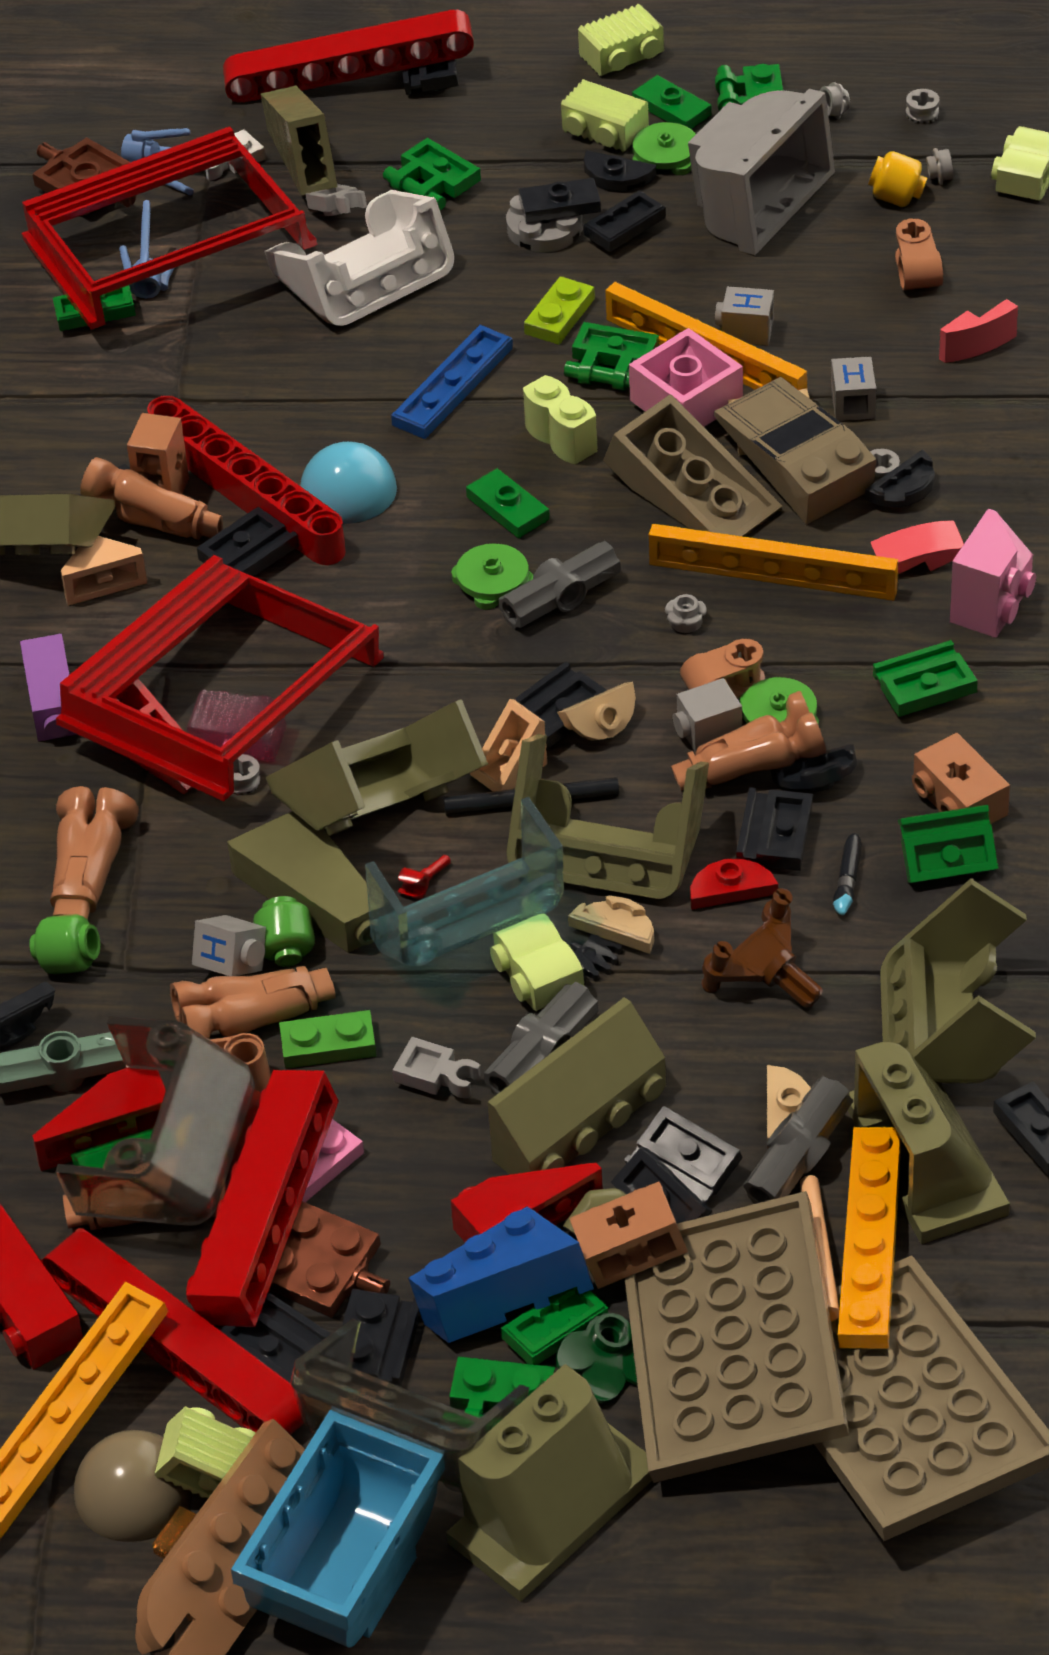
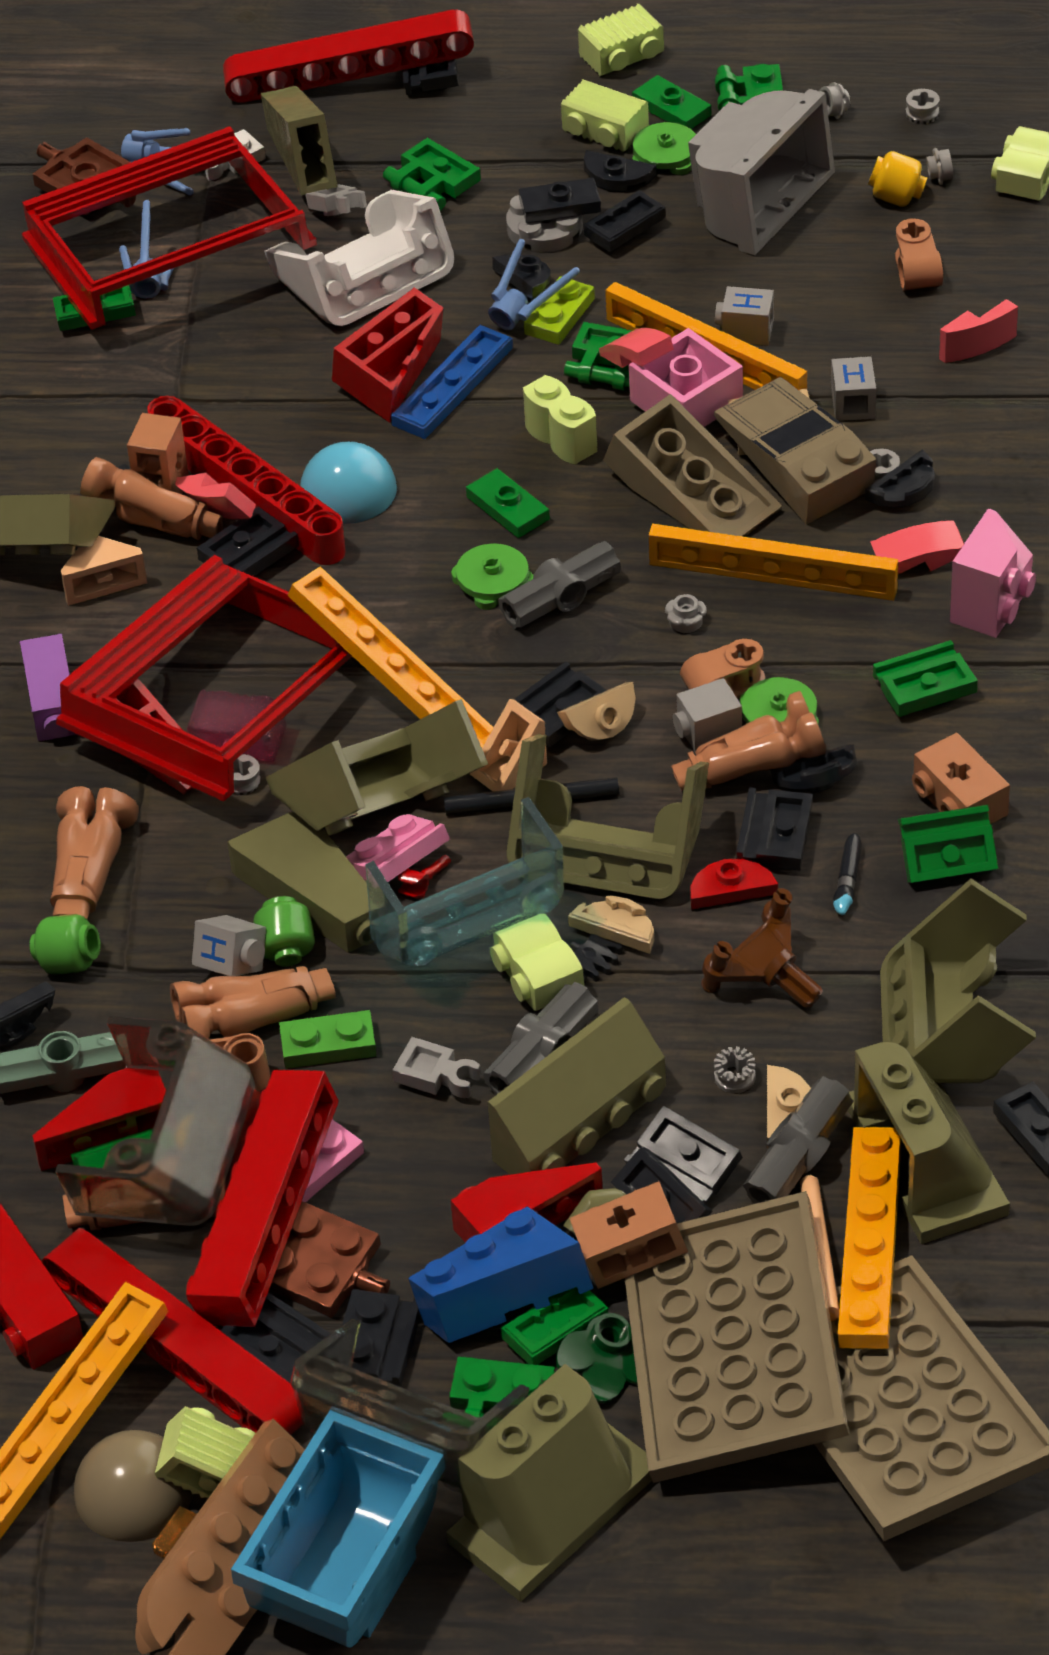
none -> coral slope [175,473,256,519]
none -> light orange plate [287,567,494,748]
none -> red wedge [332,287,444,423]
none -> bright pink plate [346,814,450,885]
none -> medium blue plant [488,239,580,330]
none -> black plate [492,255,551,300]
none -> coral slope [599,328,674,368]
none -> light grey bush [714,1046,756,1094]

